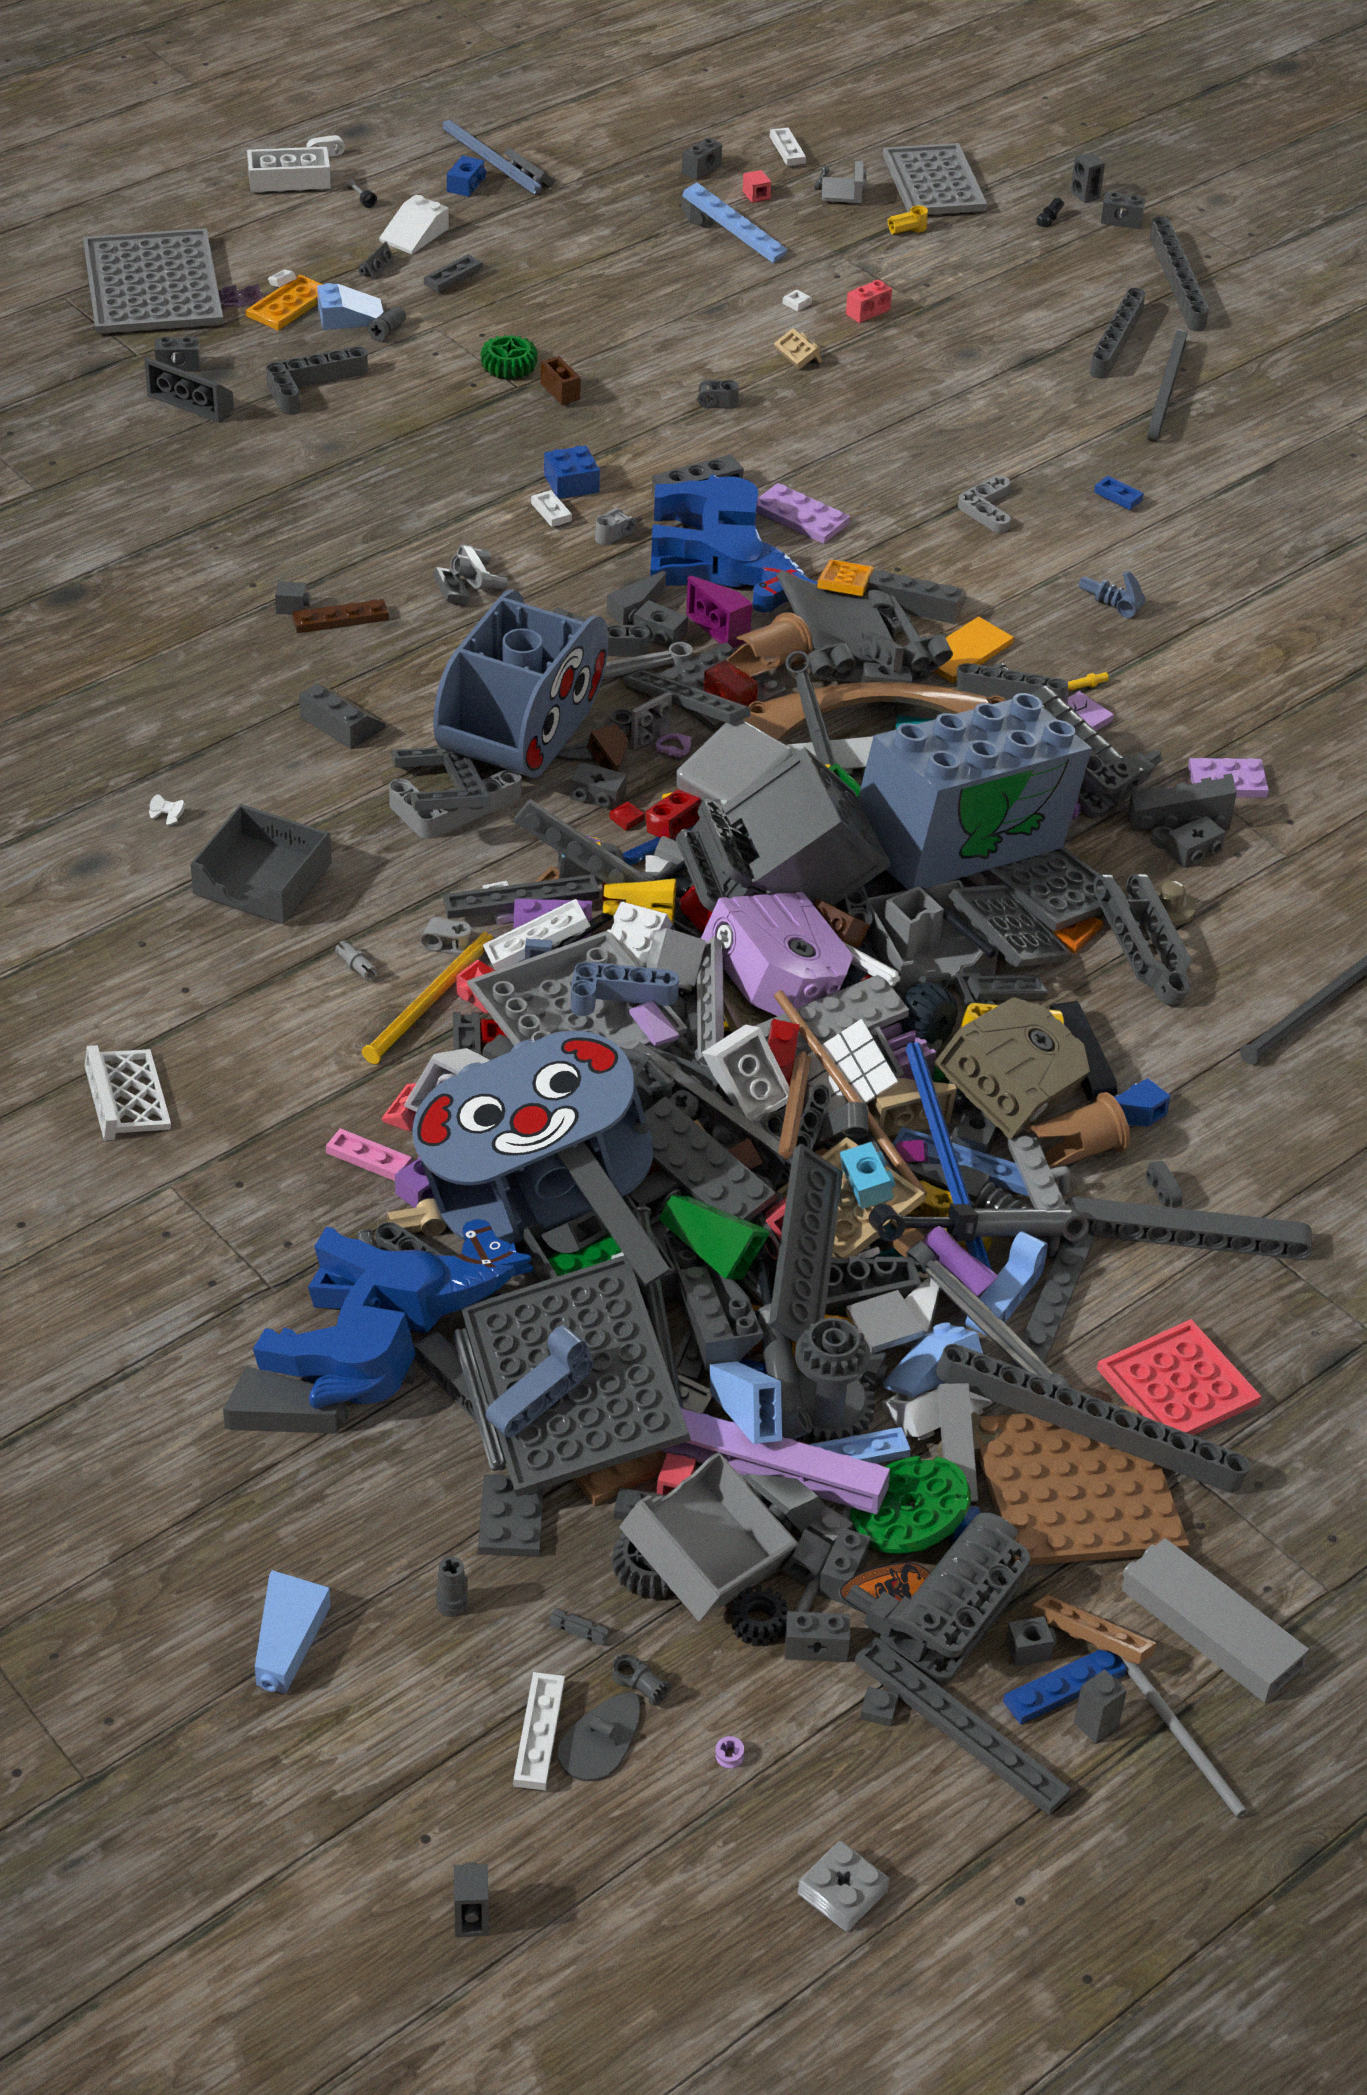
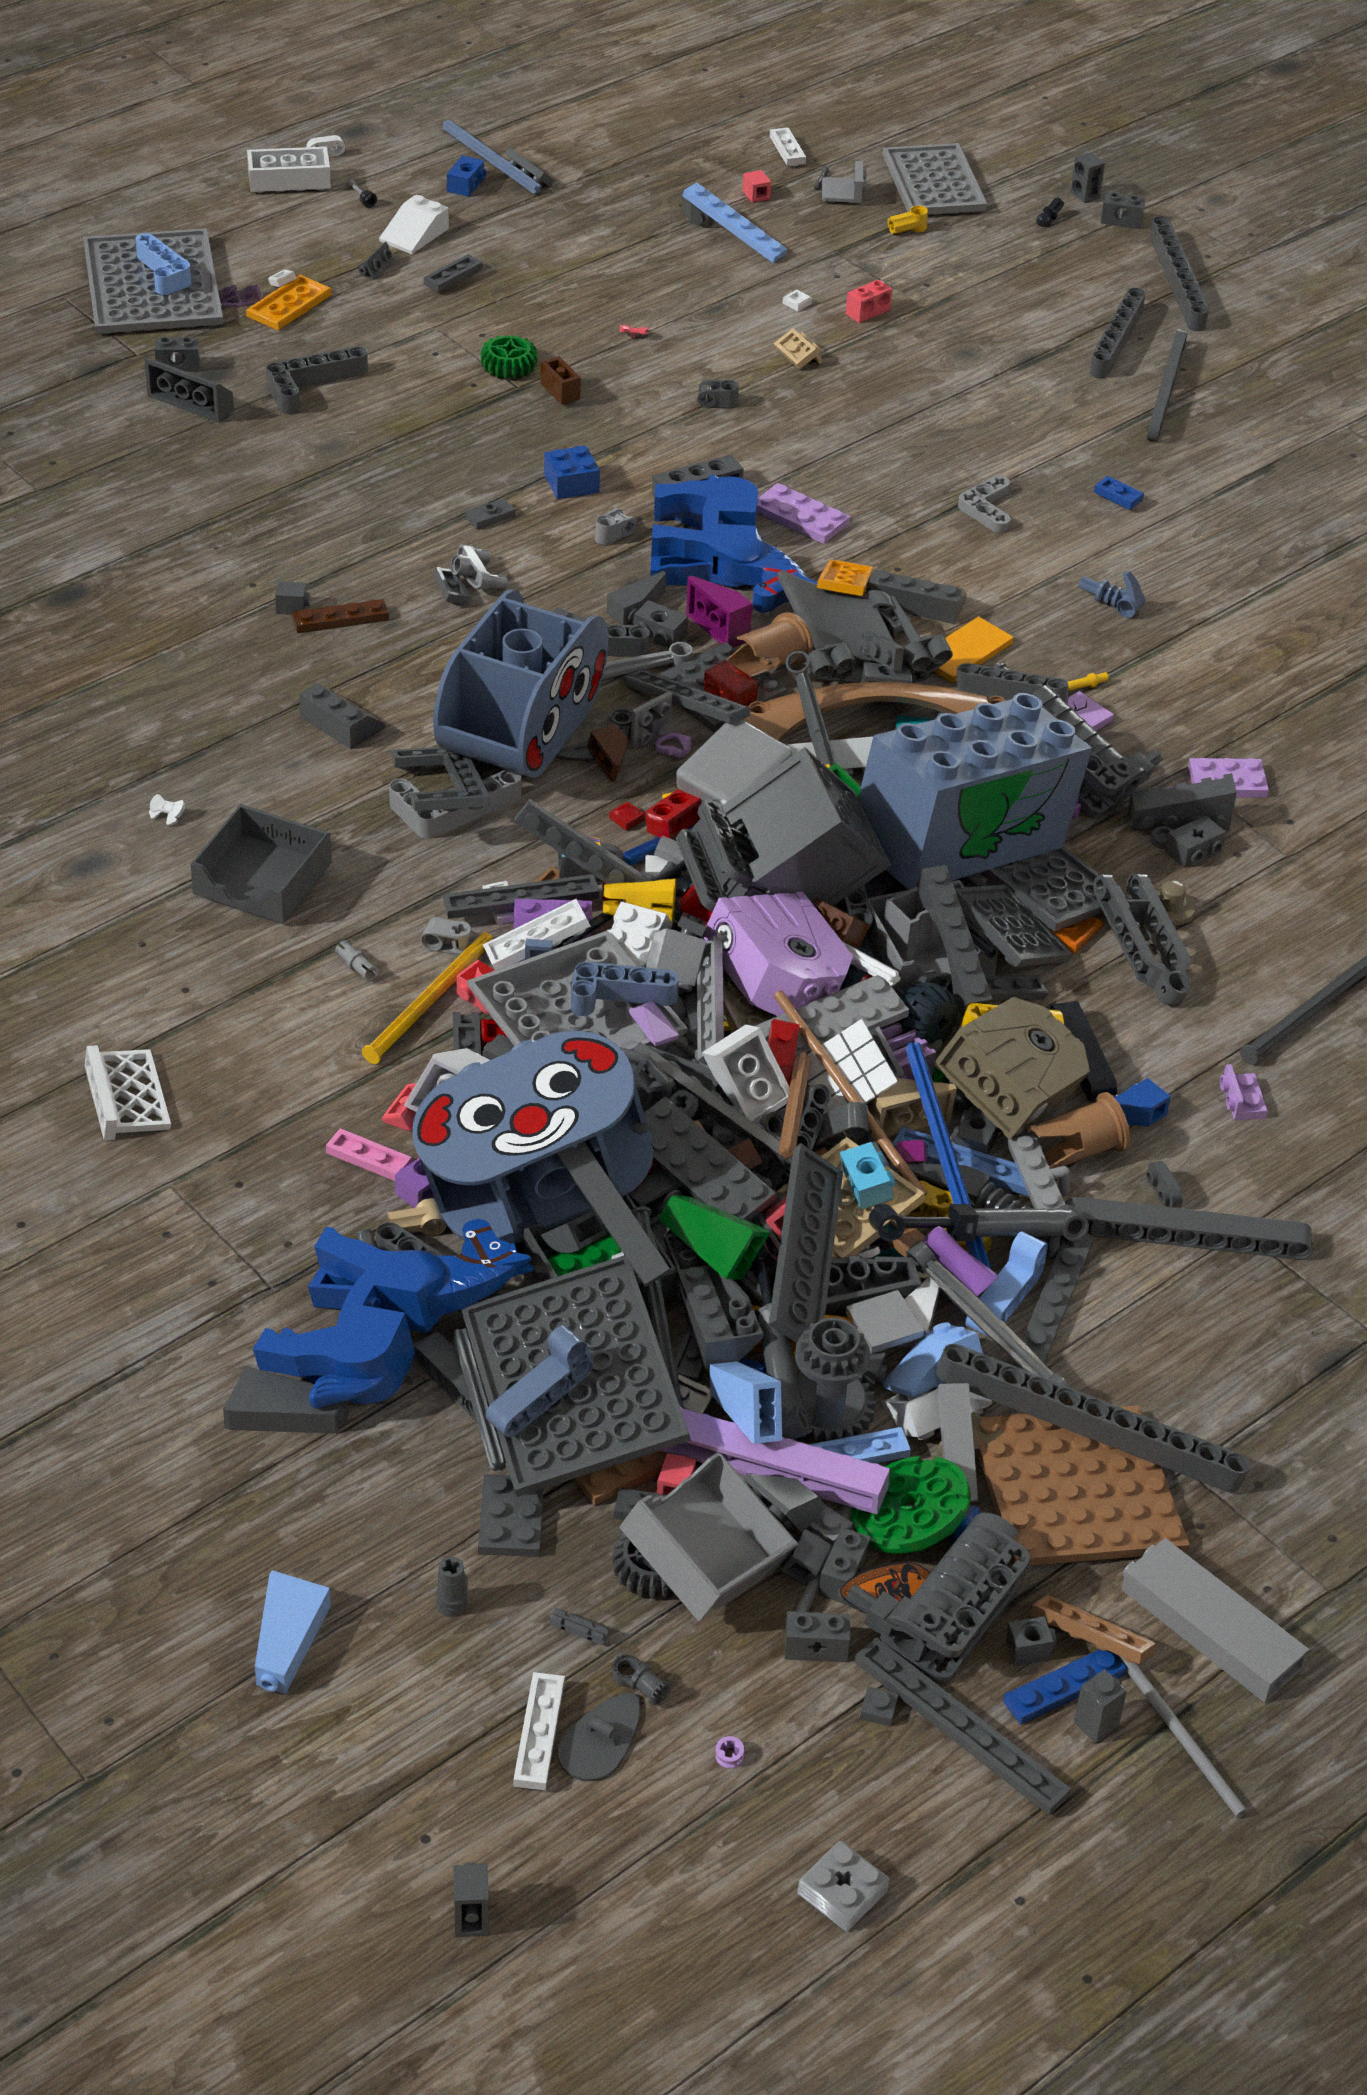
light blue slope [317,283,383,330] -> none
dark grey axle [368,306,406,341] -> none
white plate [531,490,572,527] -> none
dark grey brick [570,762,627,810] -> none
dark grey brick [682,137,722,180] -> none
black tyre [731,1586,788,1647] -> none
coral plate [1097,1319,1262,1435] -> none
none -> light blue beam [136,233,191,295]
none -> dark grey plate [465,498,516,529]
none -> coral piece [619,324,649,338]
none -> dark grey plate [678,911,707,937]
none -> dark grey arch [916,865,992,1019]
none -> lavender bracket [1220,1064,1267,1120]

